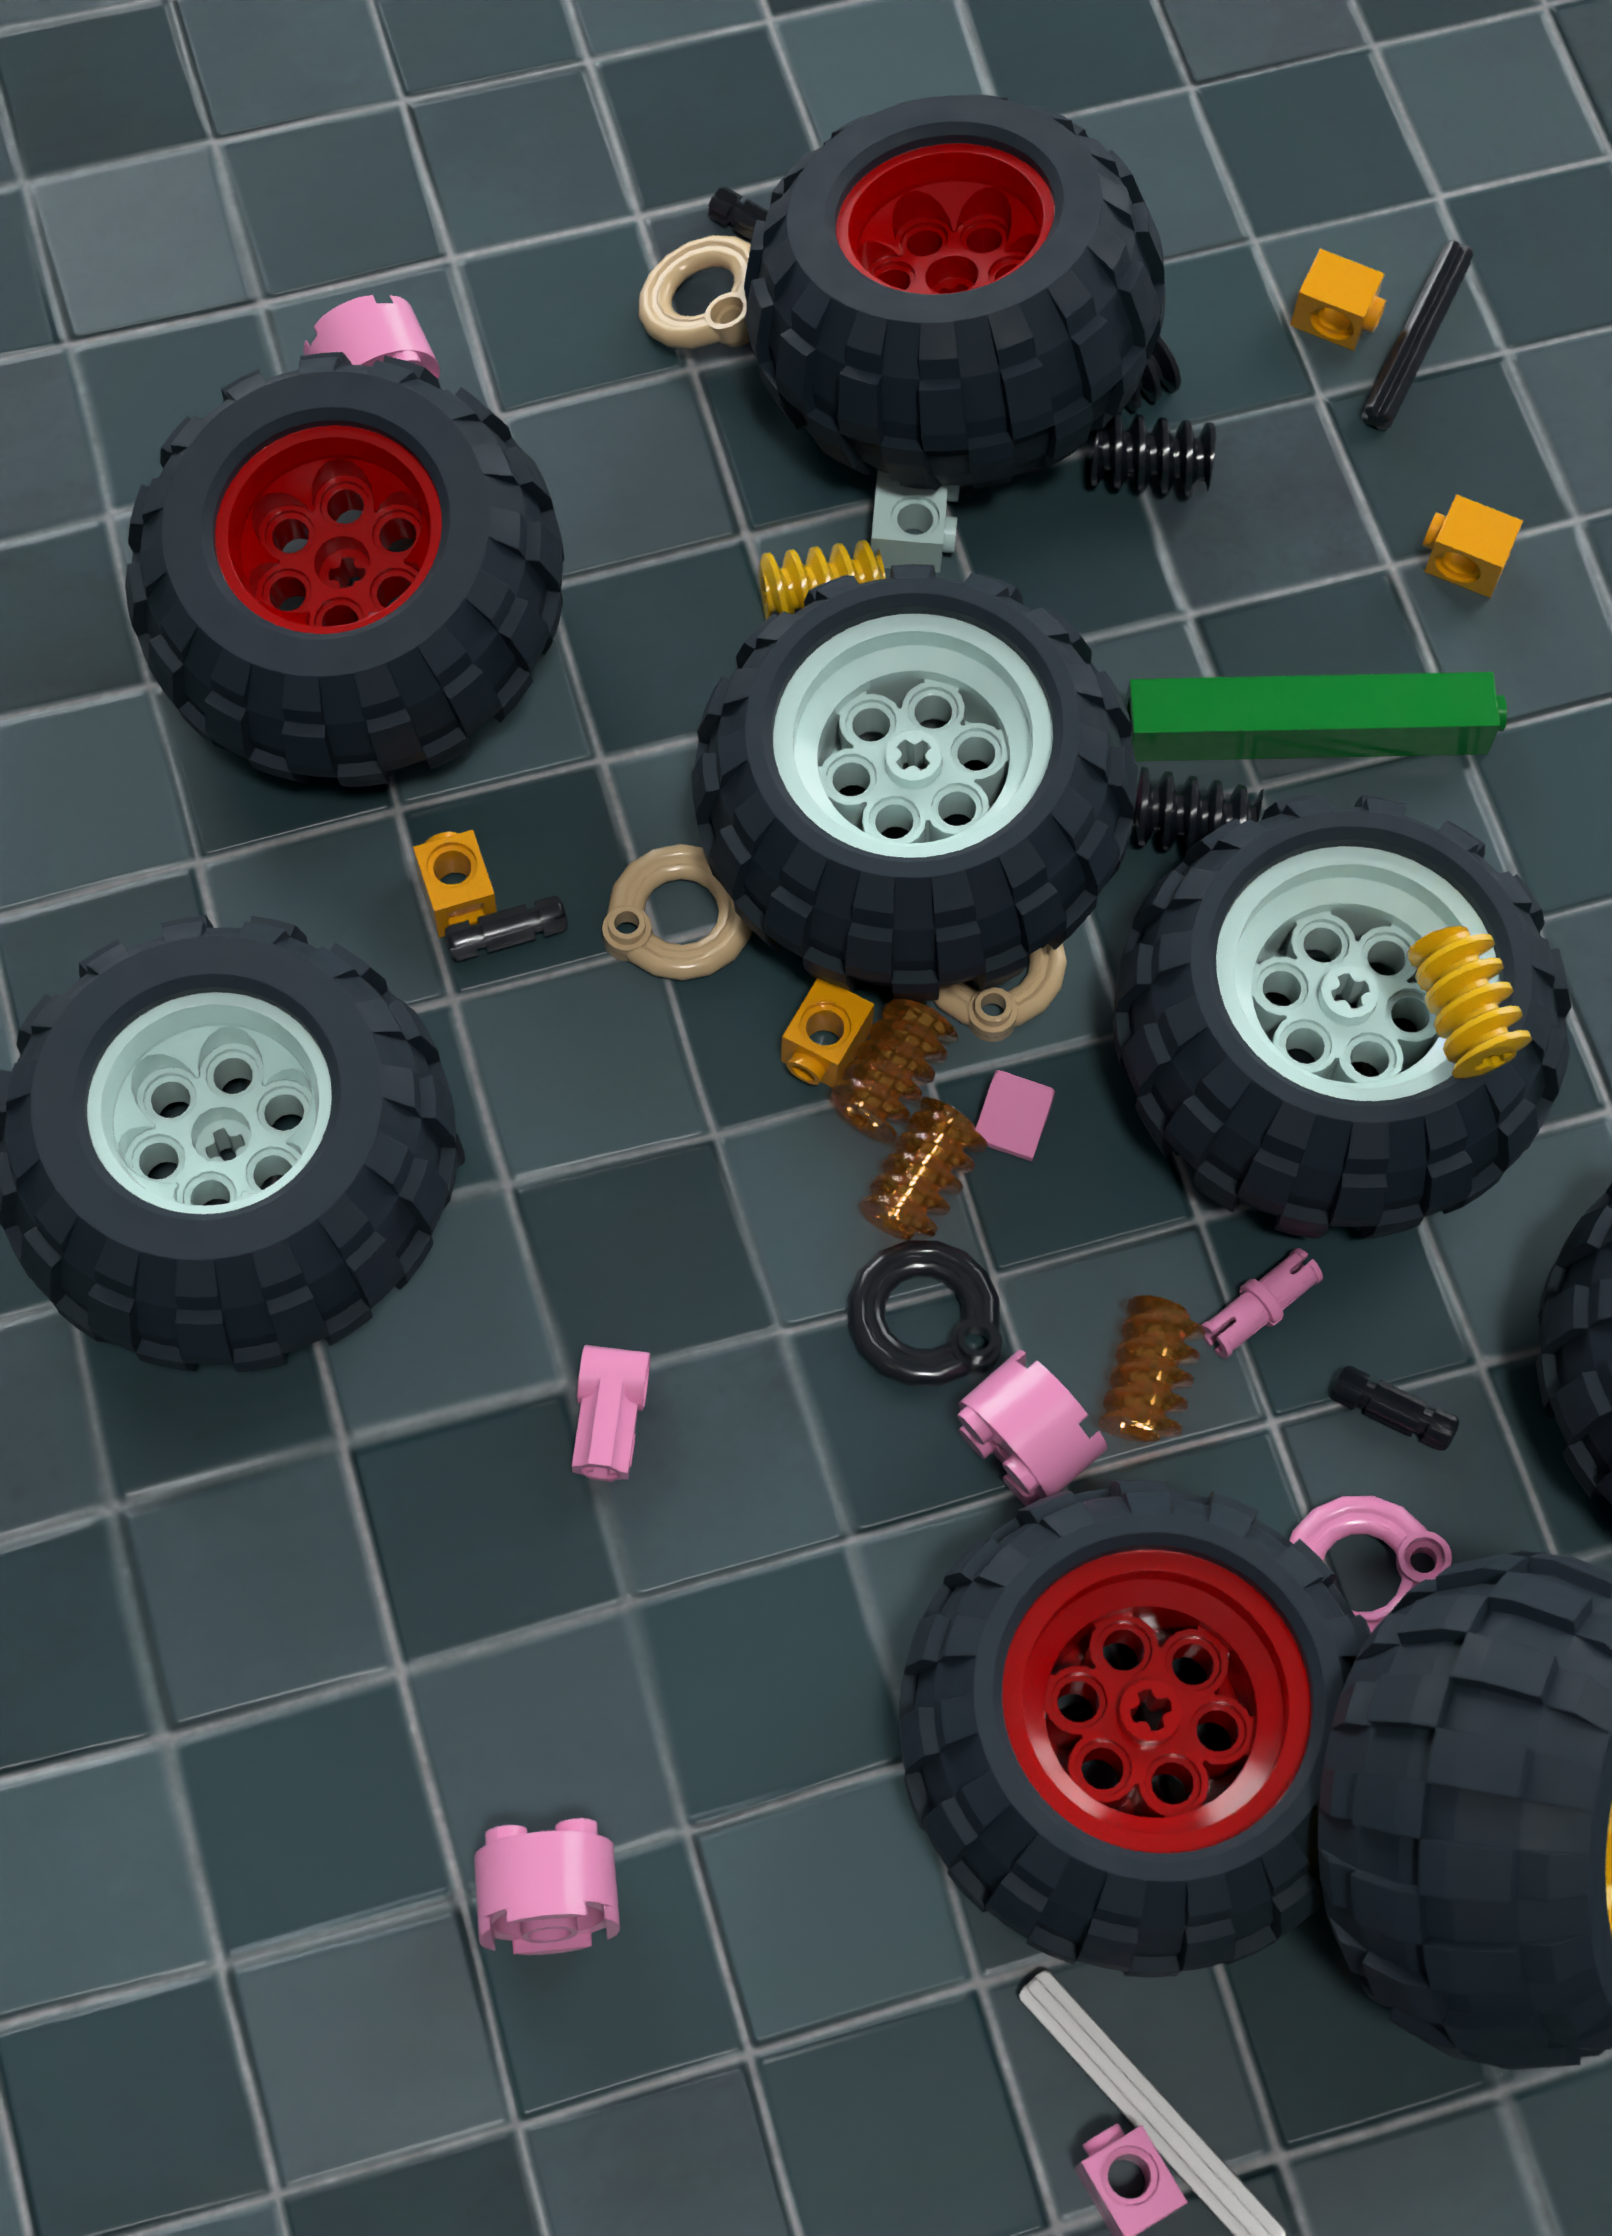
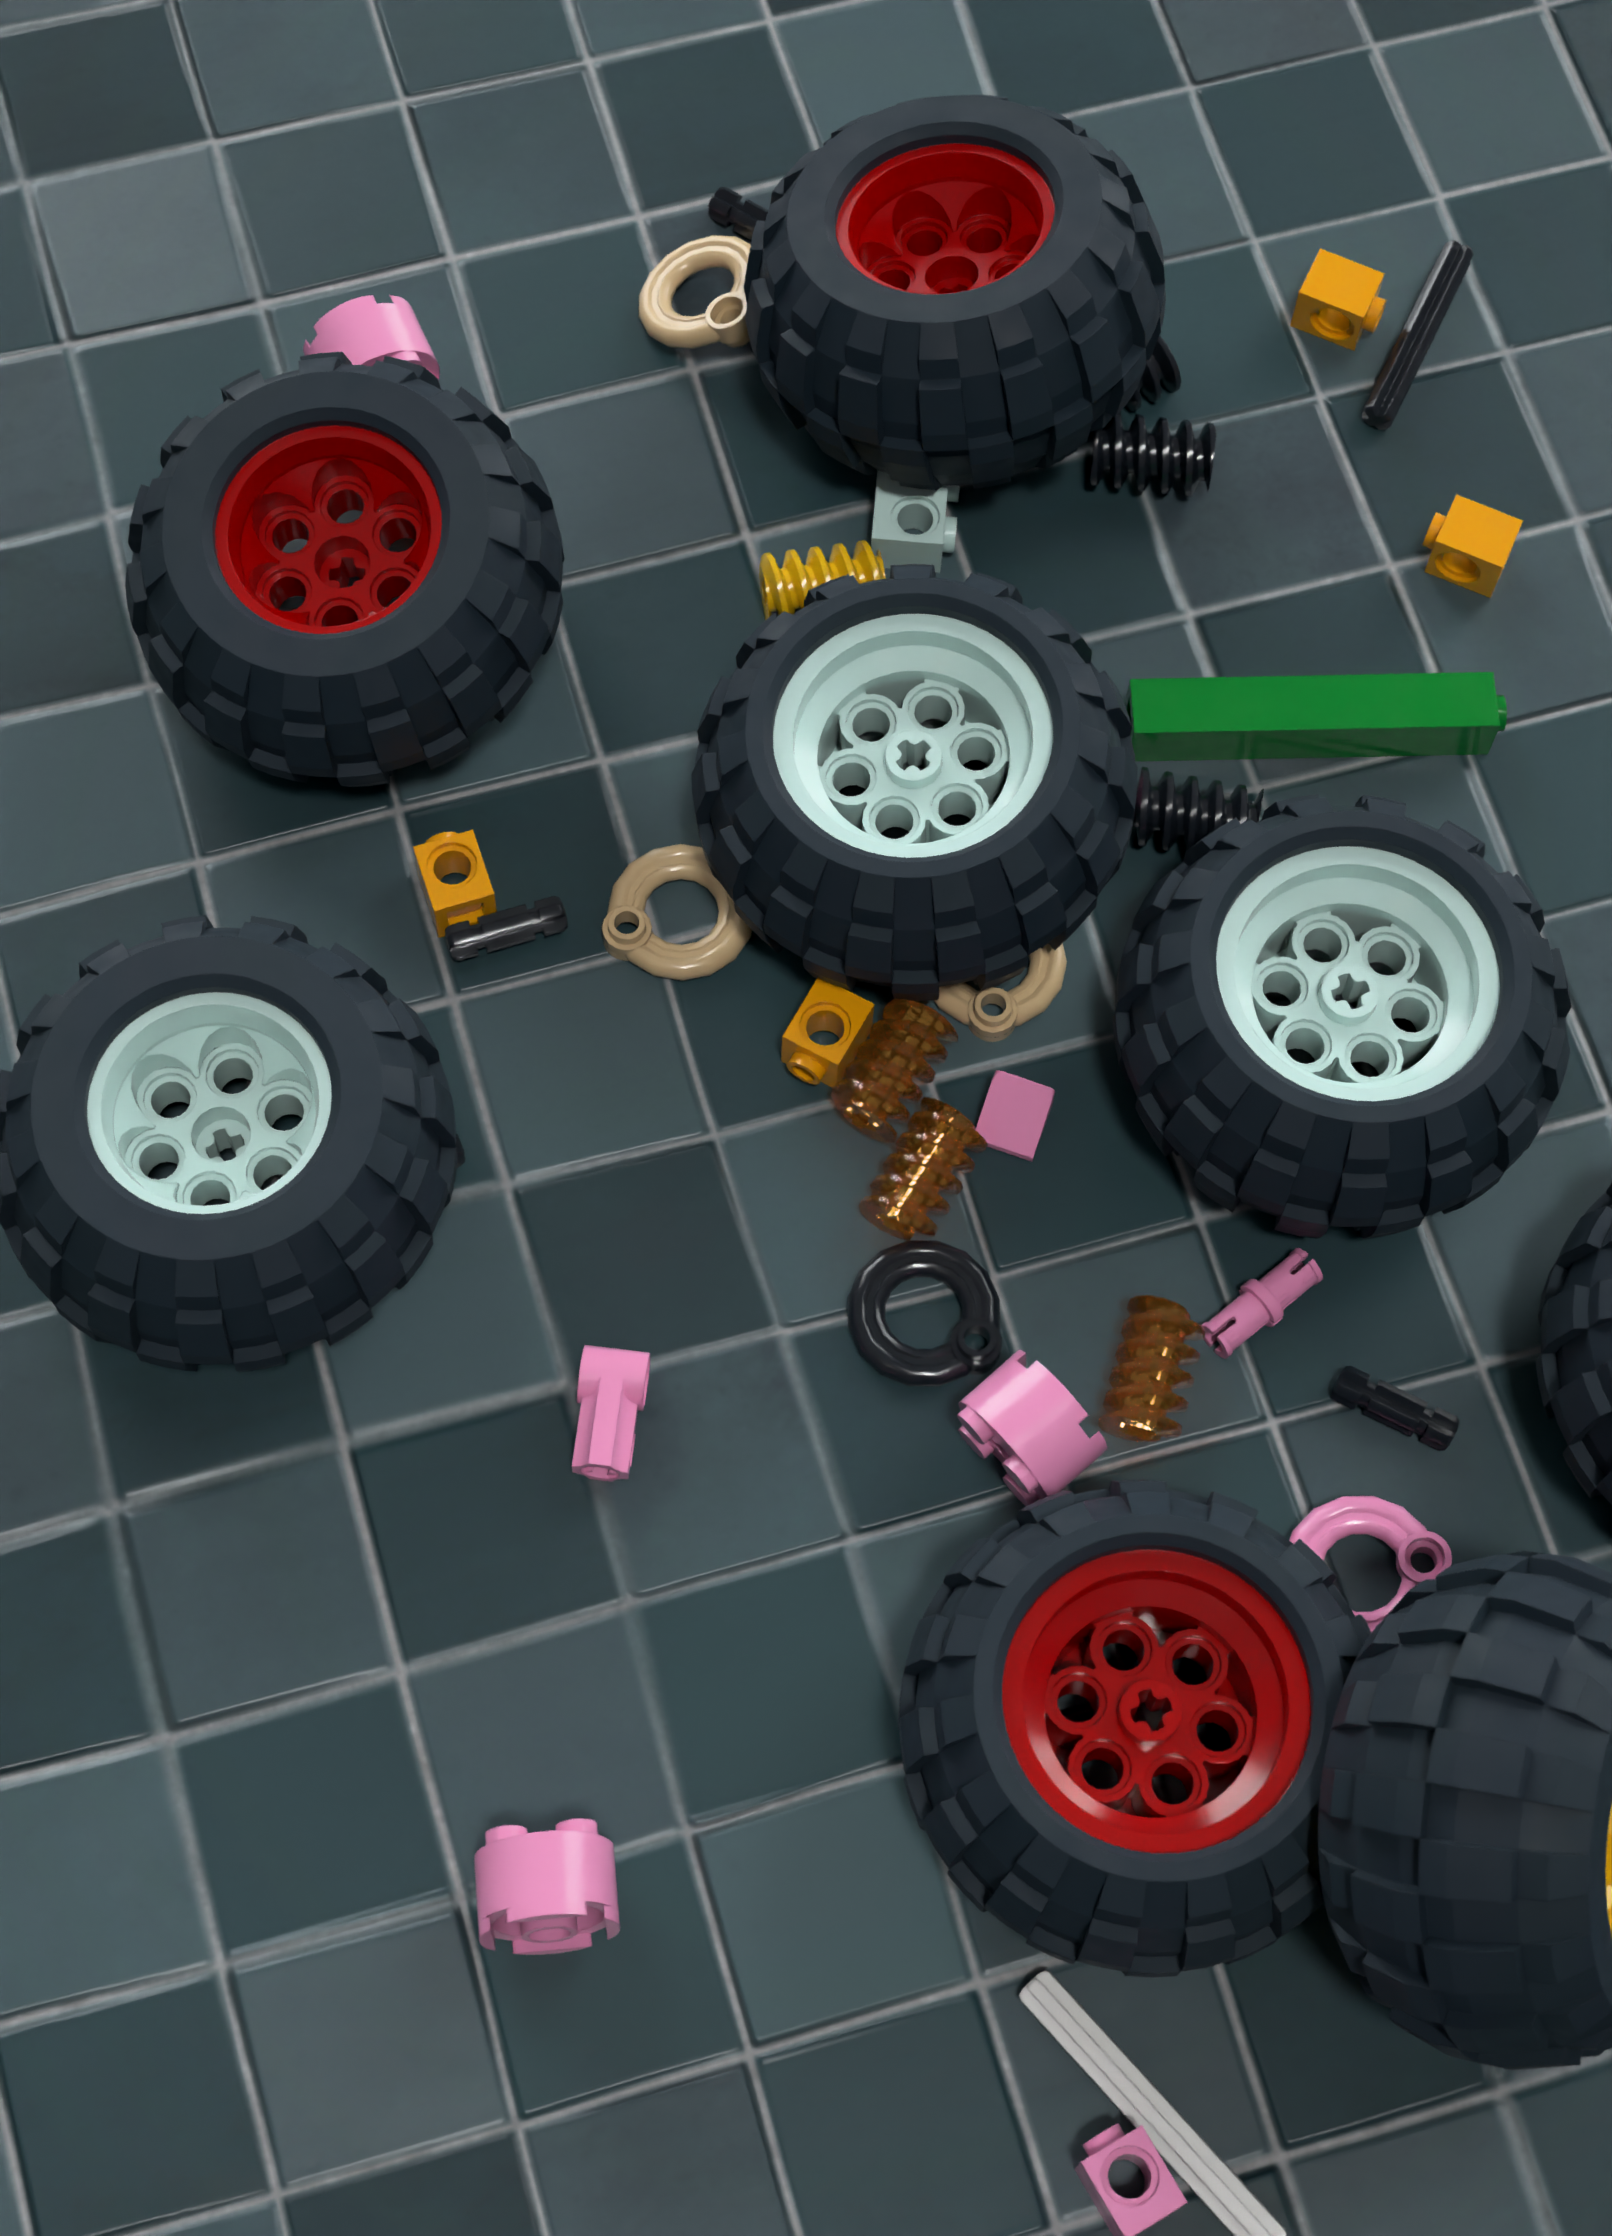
yellow piece [1407,926,1533,1079] -> none

